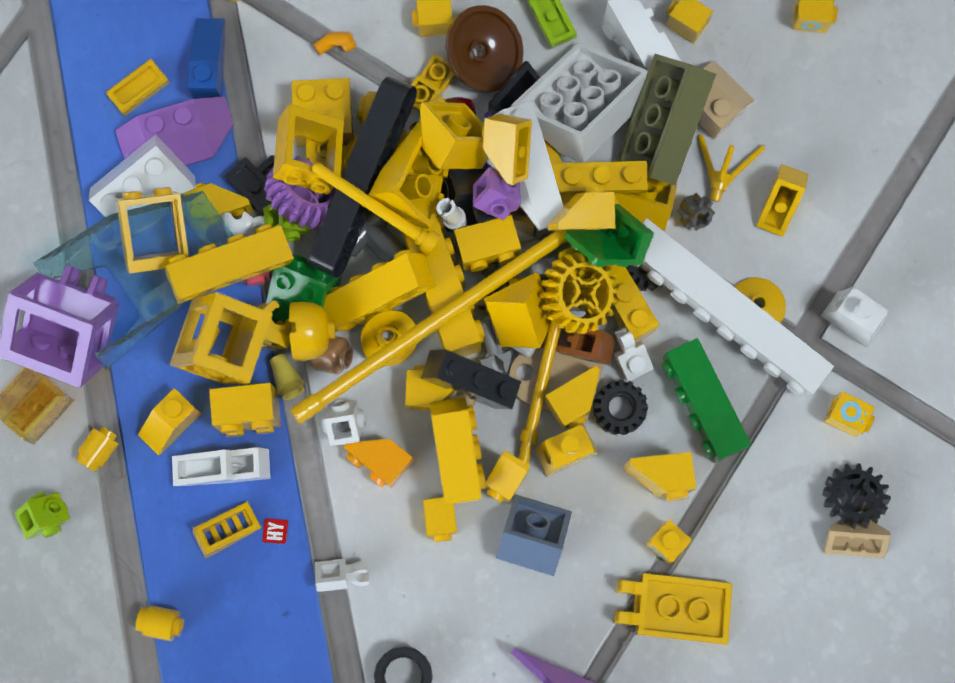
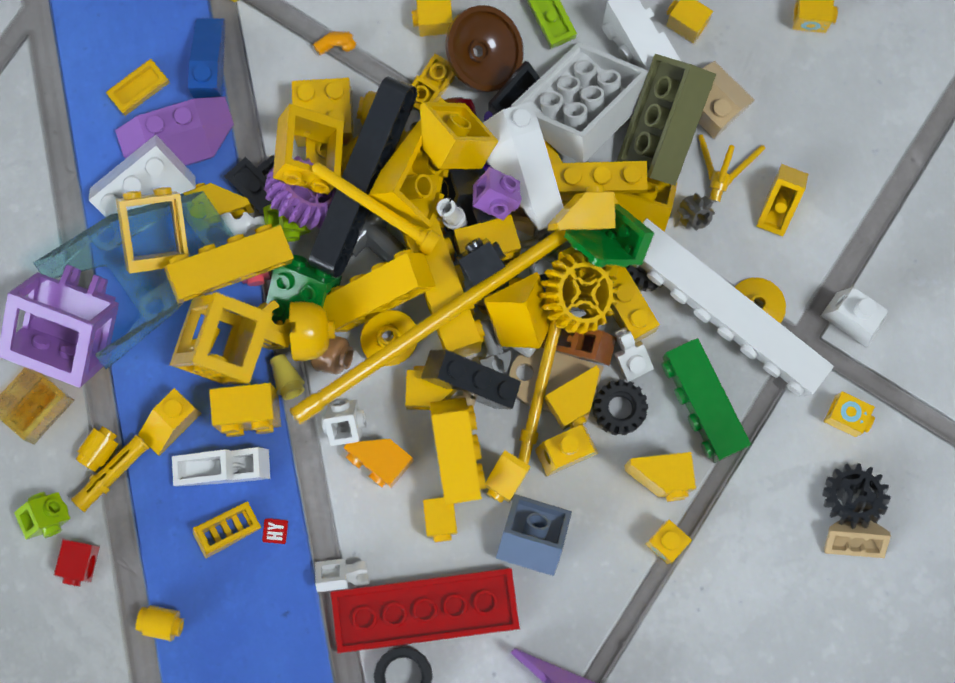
yellow slope [482,114,532,185] -> none
yellow tile [614,573,733,645] -> none
none -> red brick [54,539,100,587]
none -> yellow pin [71,435,150,512]
none -> red plate [331,568,520,653]
none -> black brick [456,237,506,286]

